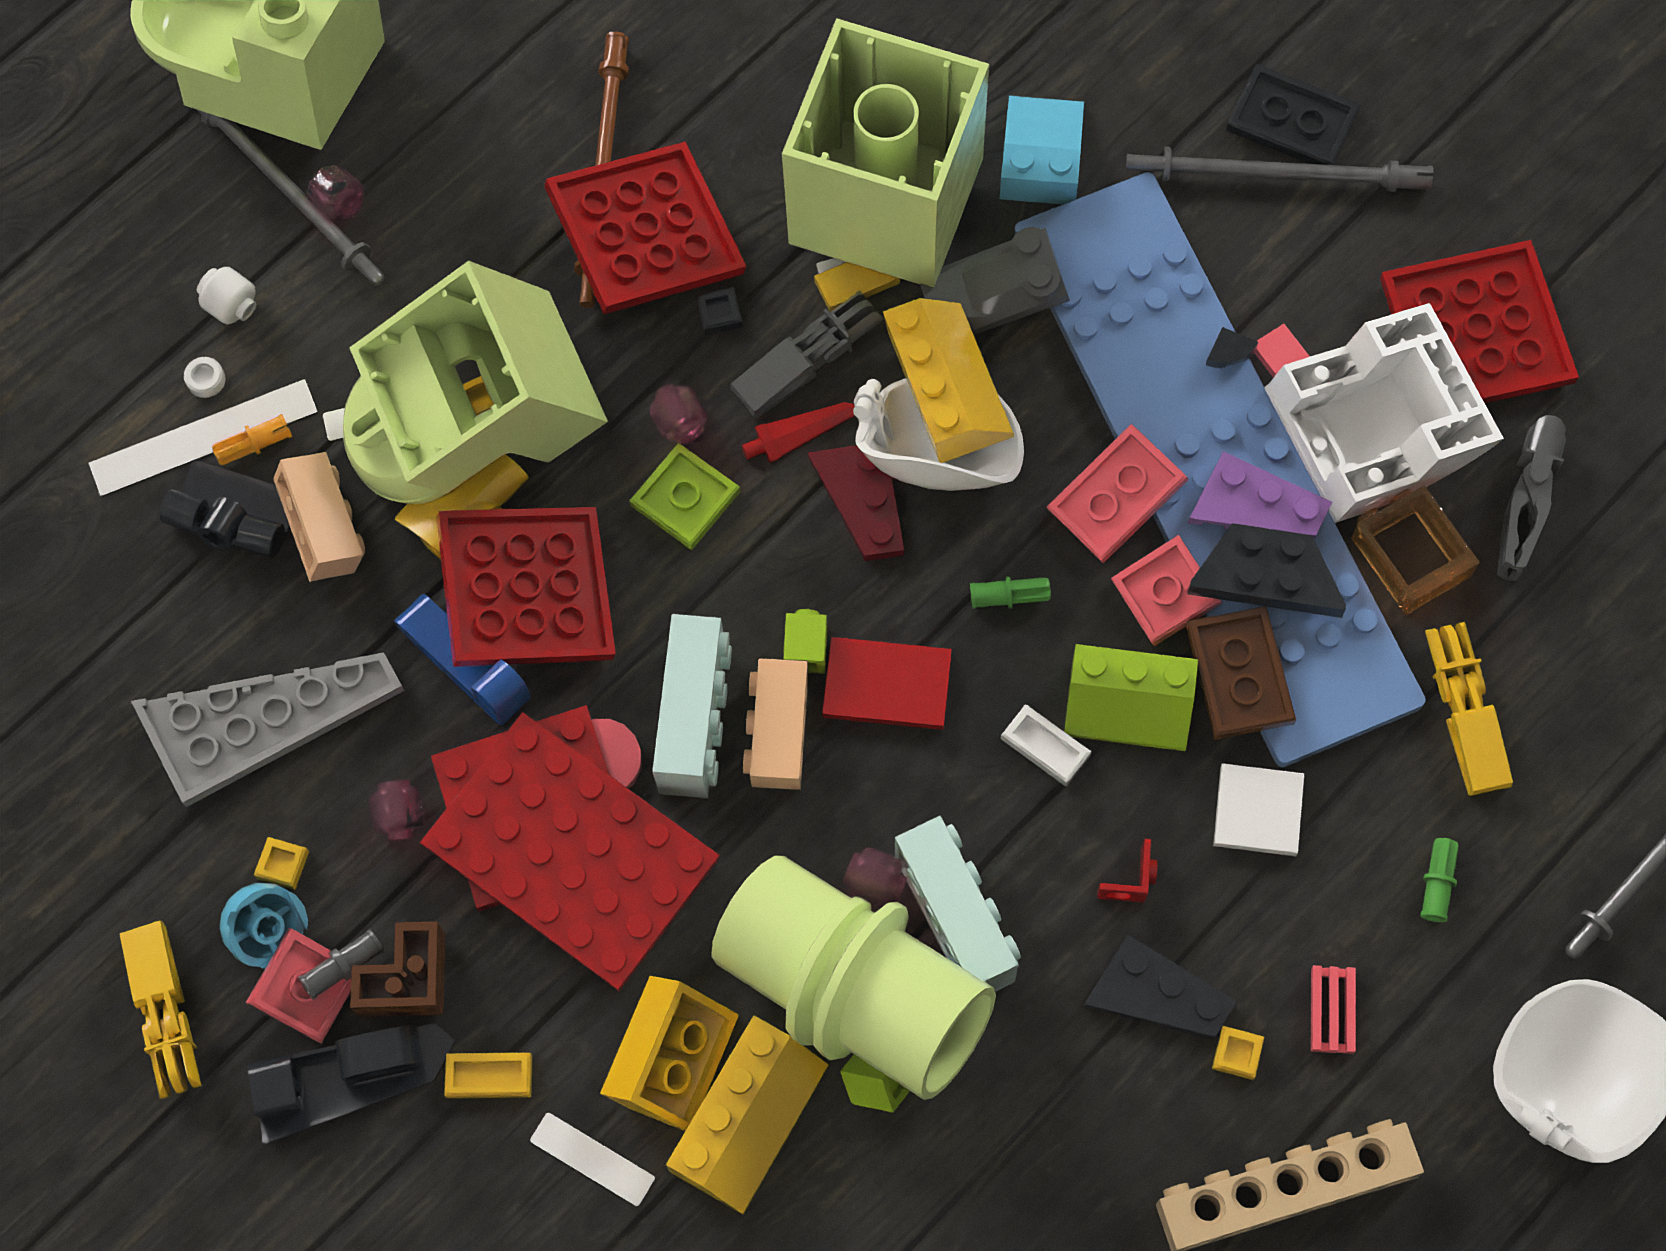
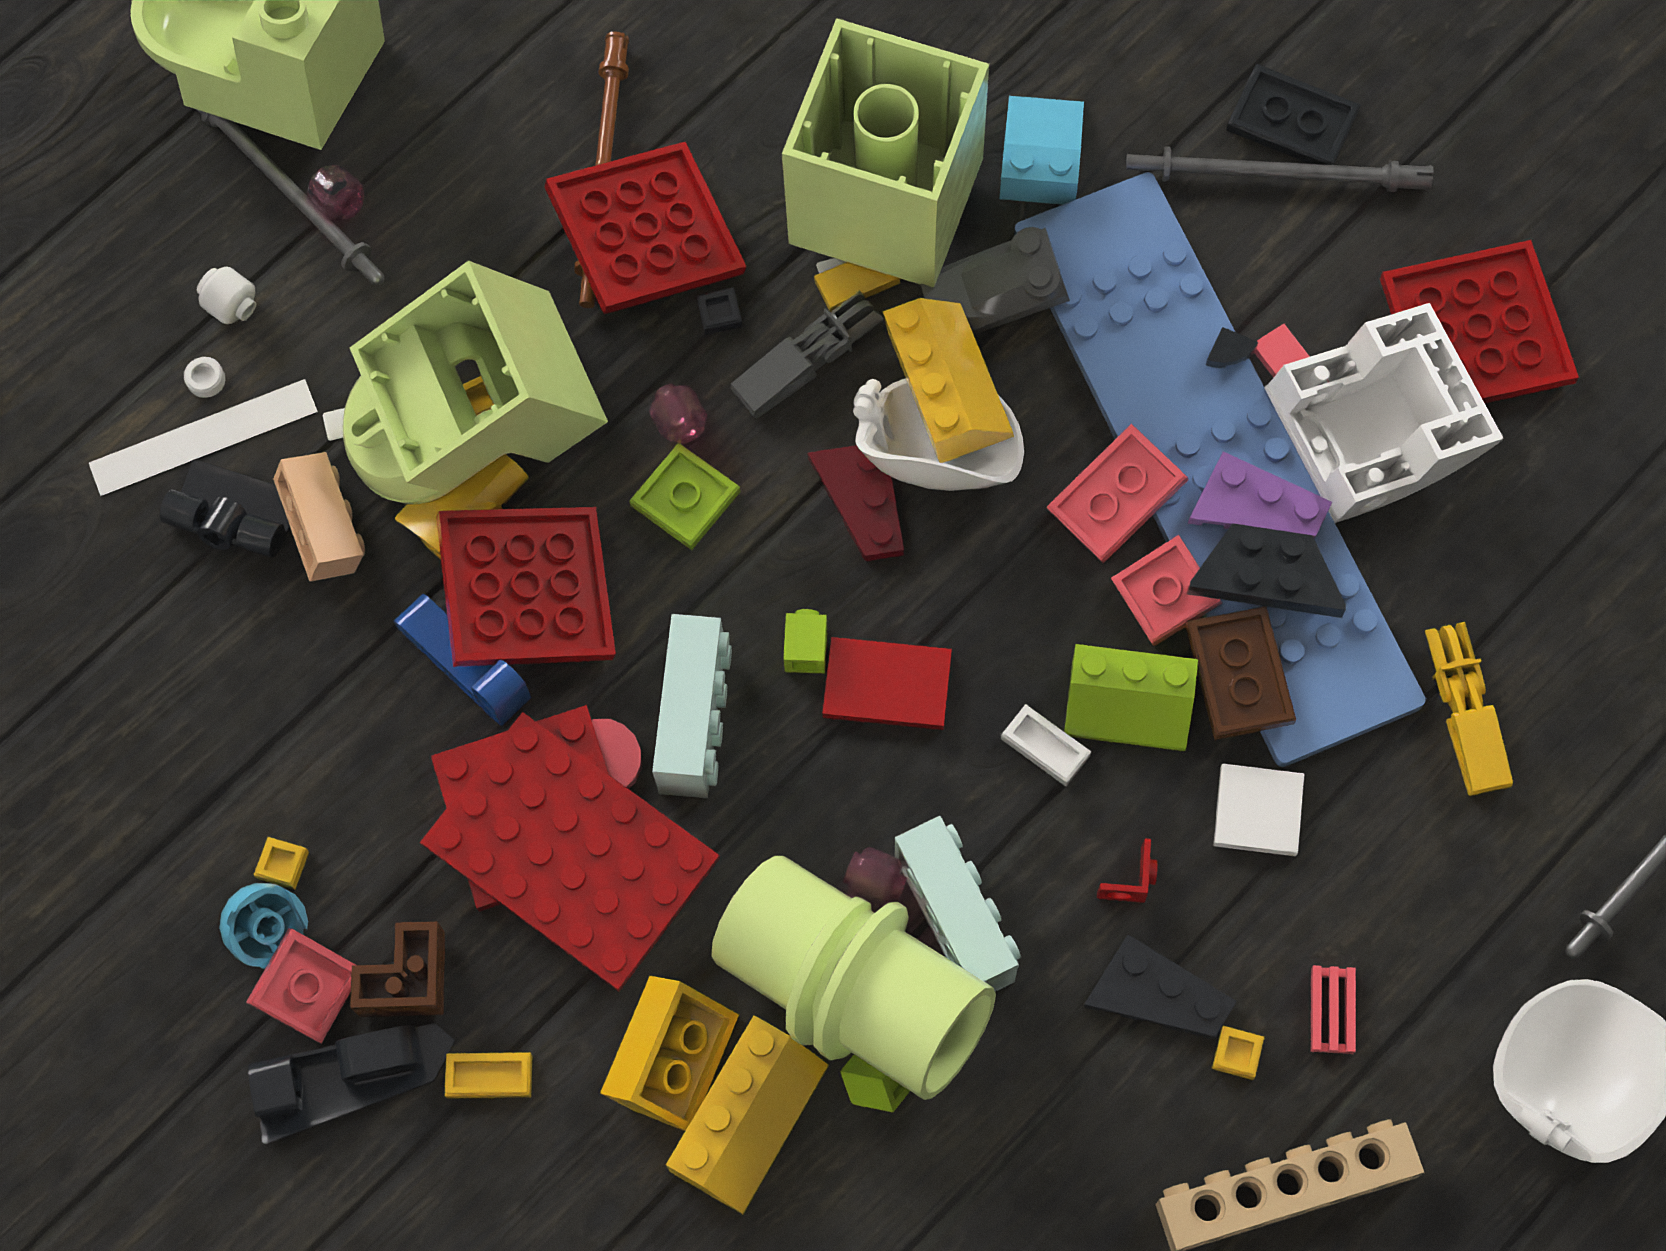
yellow arm [120,921,202,1099] -> none
light grey wing [131,653,405,807] -> none
light orange axle [212,414,292,465] -> none
dark grey pin [298,929,384,1000] -> none
clear pink head [369,780,425,841] -> none
white sticker [530,1113,655,1206] -> none
red bar [741,402,855,463] -> none
light nougat brick [743,659,809,790] -> none
bright green axle [970,576,1051,609] -> none
clear orange window [1351,486,1480,615] -> none
bright green axle [1420,838,1459,922] -> none
dark grey arm [1497,415,1566,581] -> none

